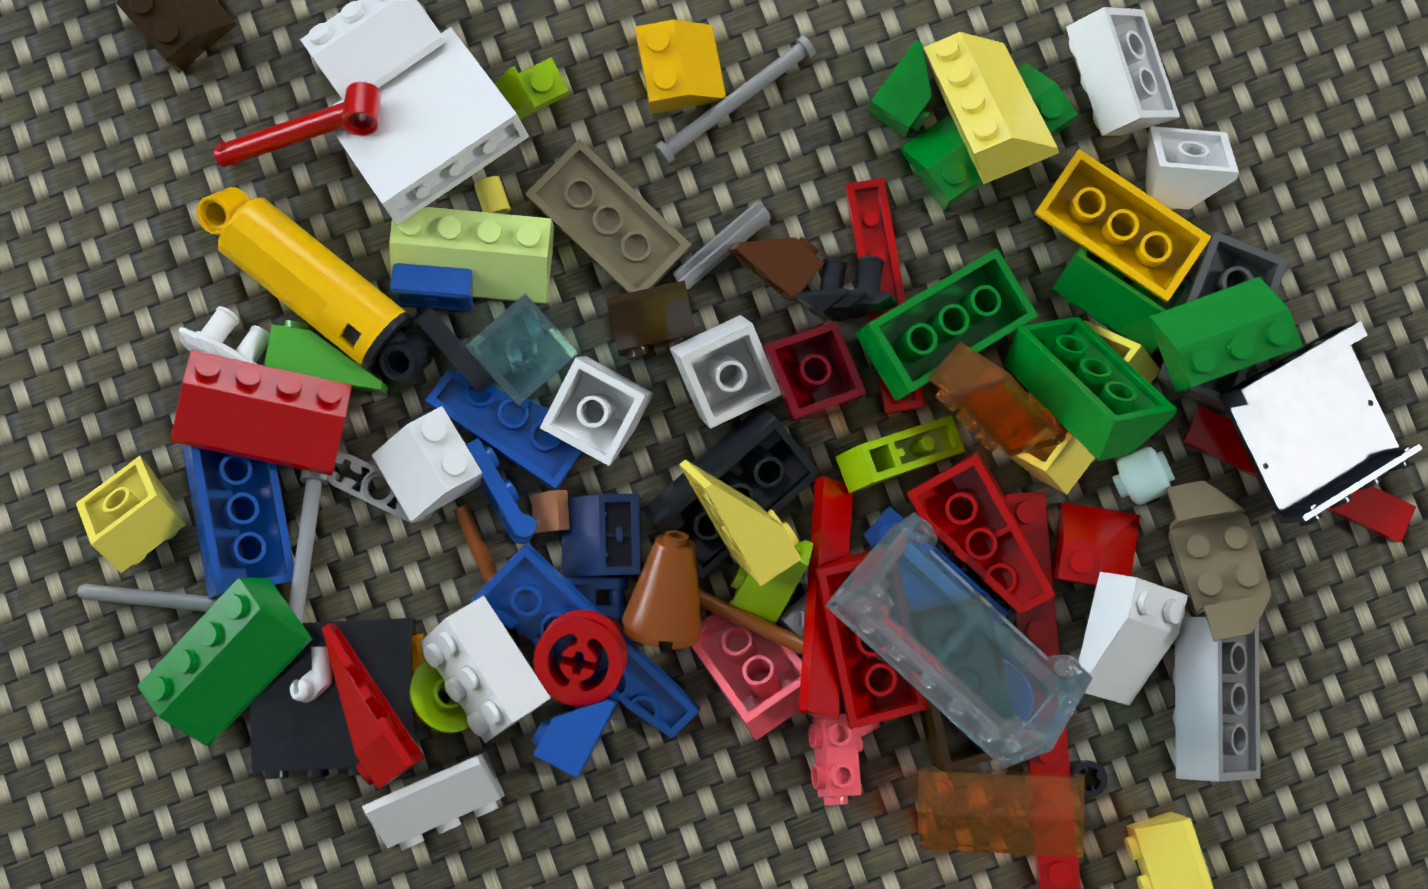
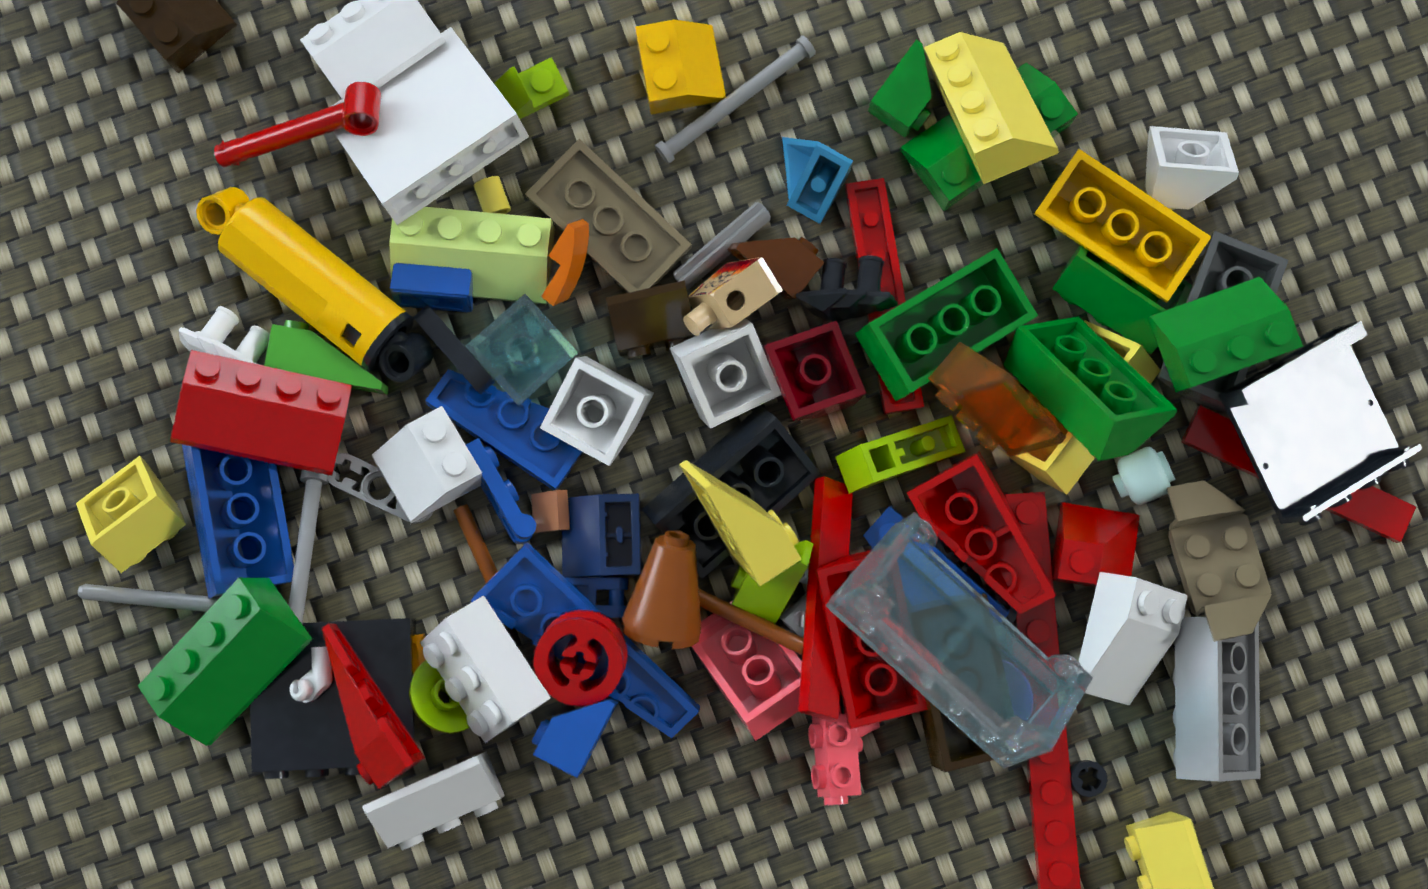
clear orange slope [918,767,1085,857] -> none
white slope [1066,7,1180,136] -> none
none -> orange slope [541,219,589,306]
none -> tan torso [683,257,783,336]
none -> dark azure slope [782,137,853,224]

